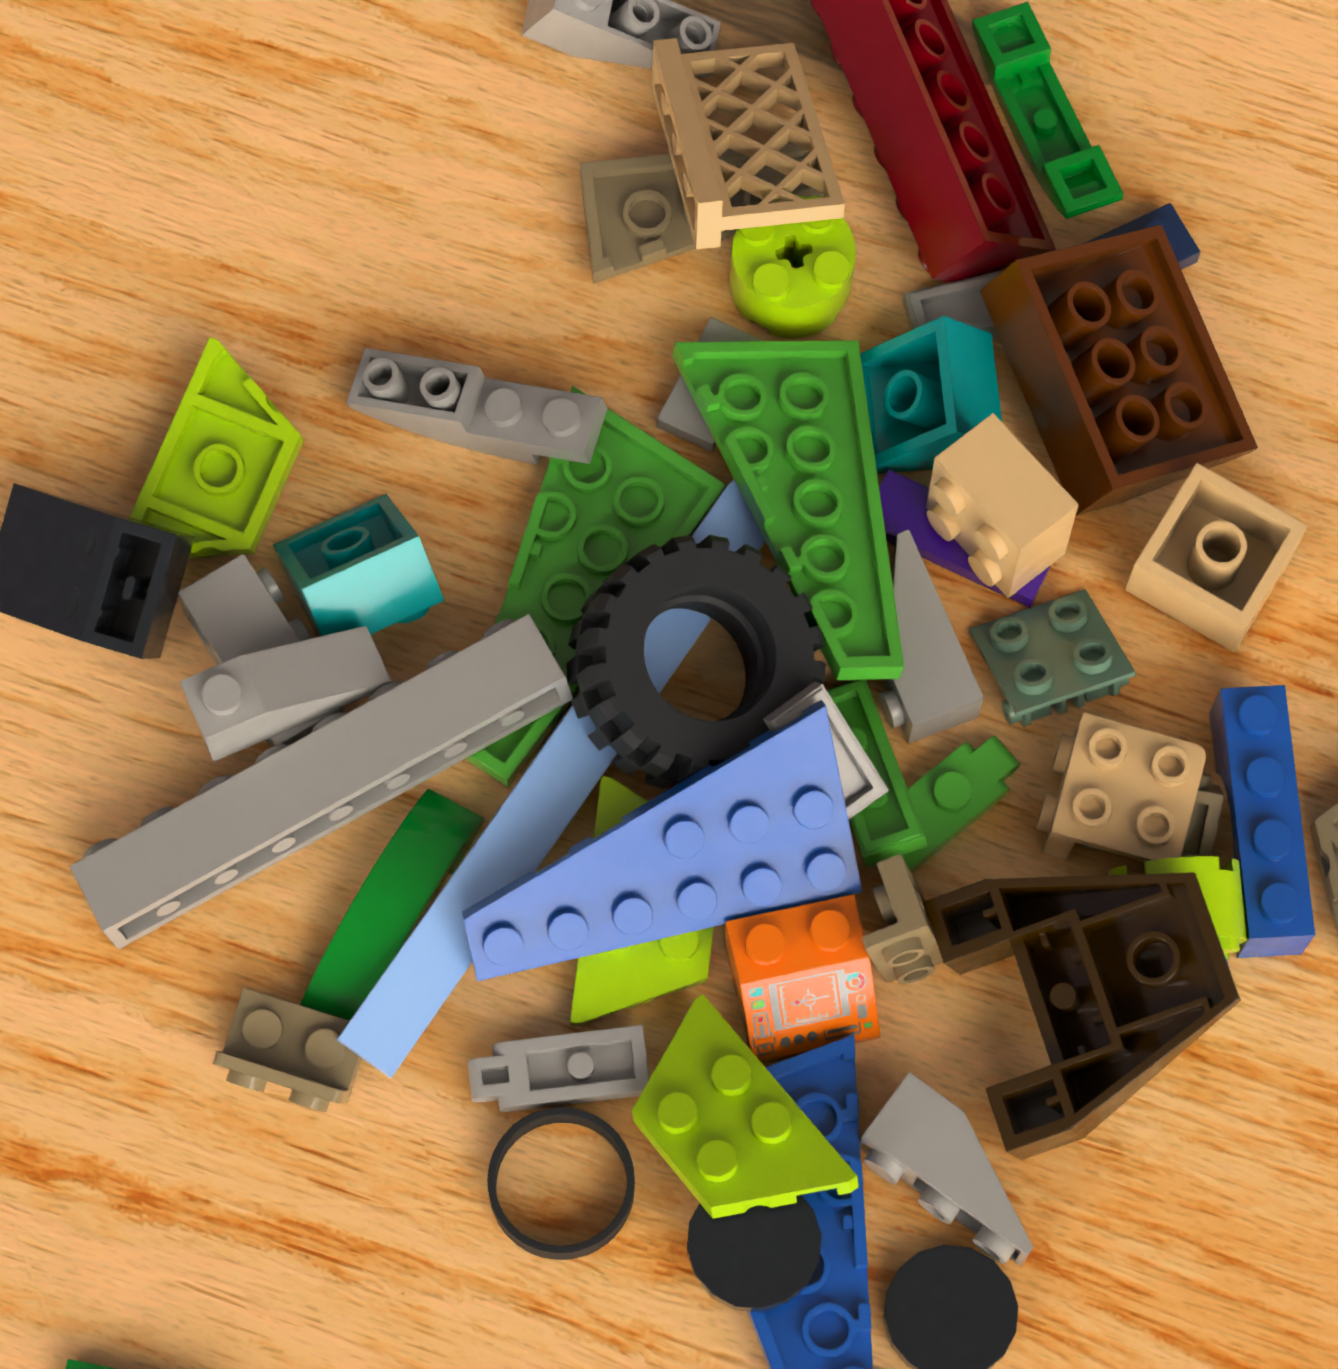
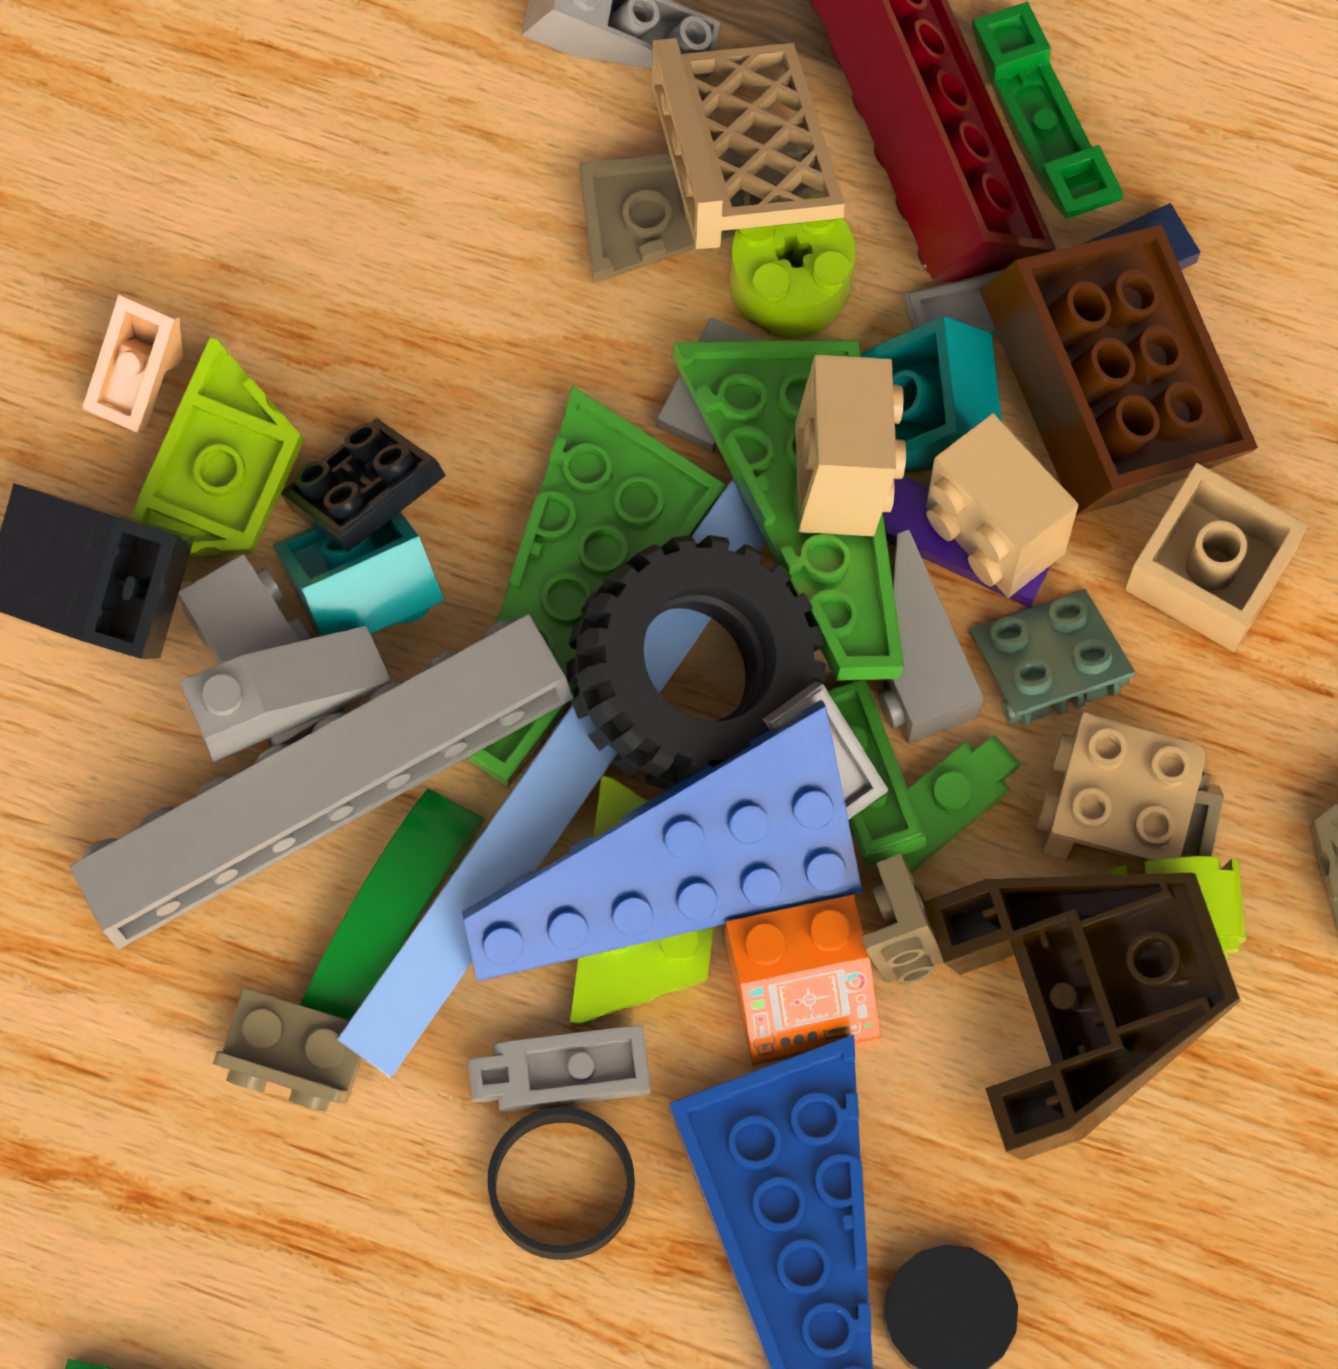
light grey slope [346,348,608,465] -> none
lime wing [632,994,858,1219] -> none
black tile [687,1195,821,1313] -> none
light grey slope [860,1072,1033,1267] -> none
blue arch [1209,685,1315,958] -> none
none -> light nougat slope [82,293,183,433]
none -> black tile [281,418,446,553]
none -> tan brick [795,355,906,536]

